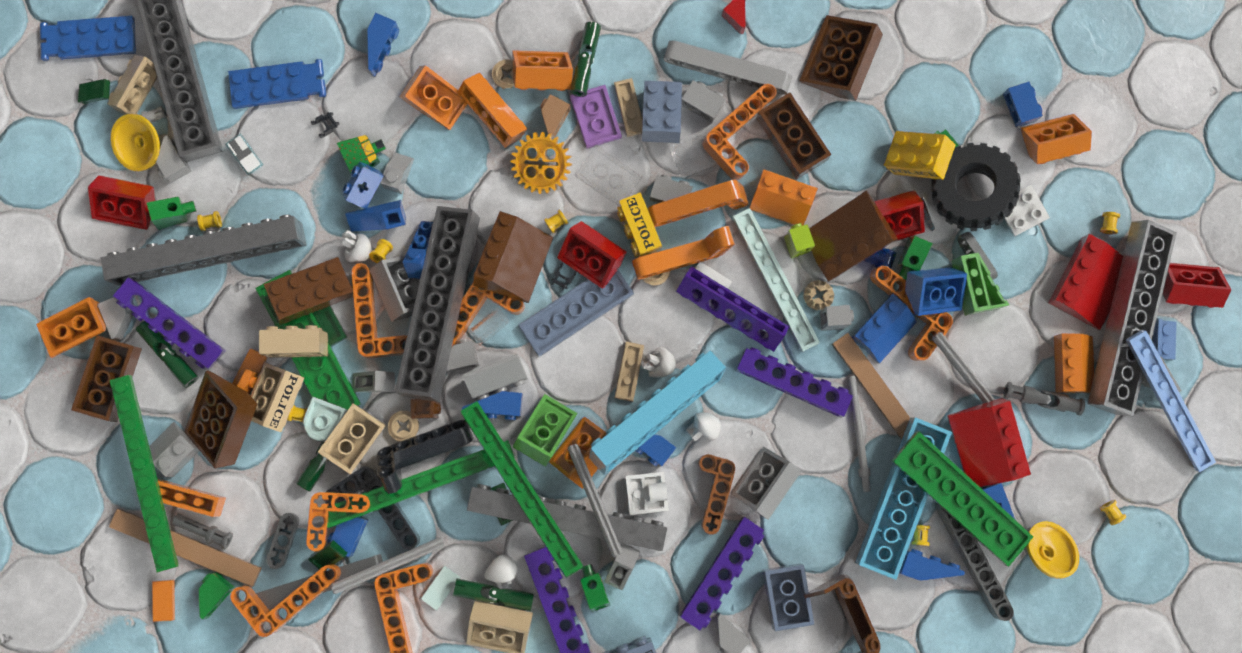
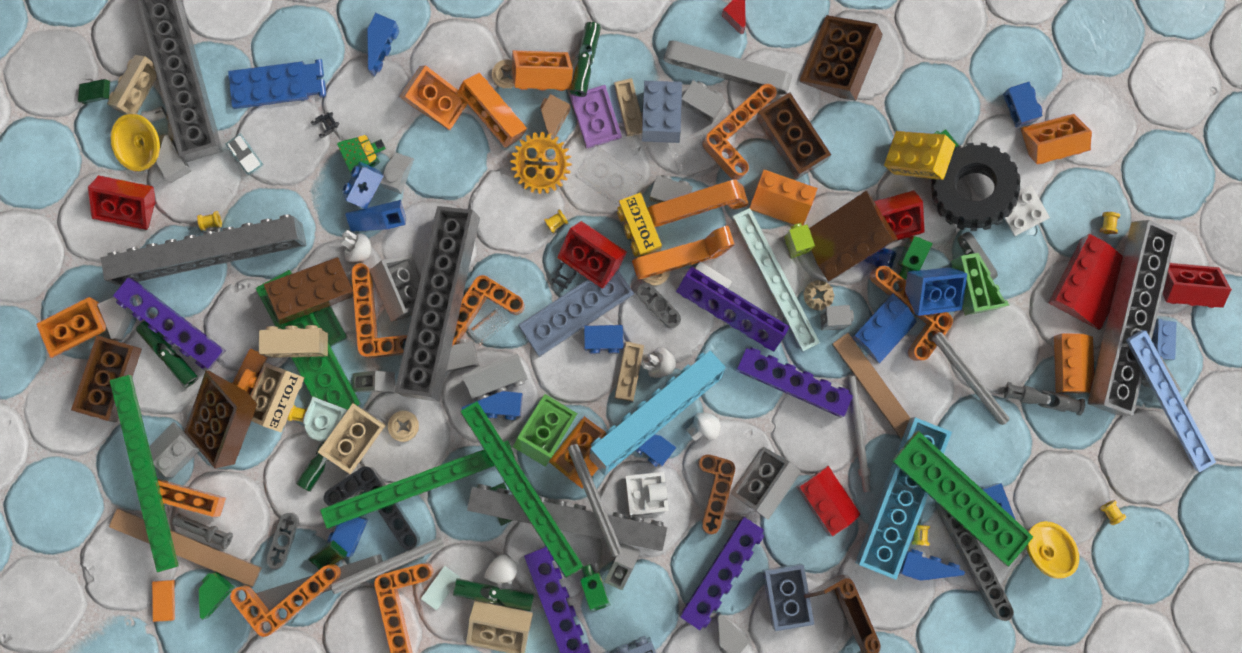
blue hinge [40,16,136,61] -> none
green torso [147,197,197,230] -> none
orange beam [306,492,370,552] -> none
yellow bush [369,239,393,263] -> none
black beam [377,420,474,494] -> none
blue slope [403,221,433,279] -> none
reddish brown bracket [410,399,441,419] -> none
reddish brown slope [474,211,553,303] -> none
sticker [921,197,935,231] -> none
red slope [947,398,1031,487] -> none
none -> blue brick [584,325,623,354]
none -> dark grey beam [637,283,681,328]
none -> red slope [796,465,861,537]

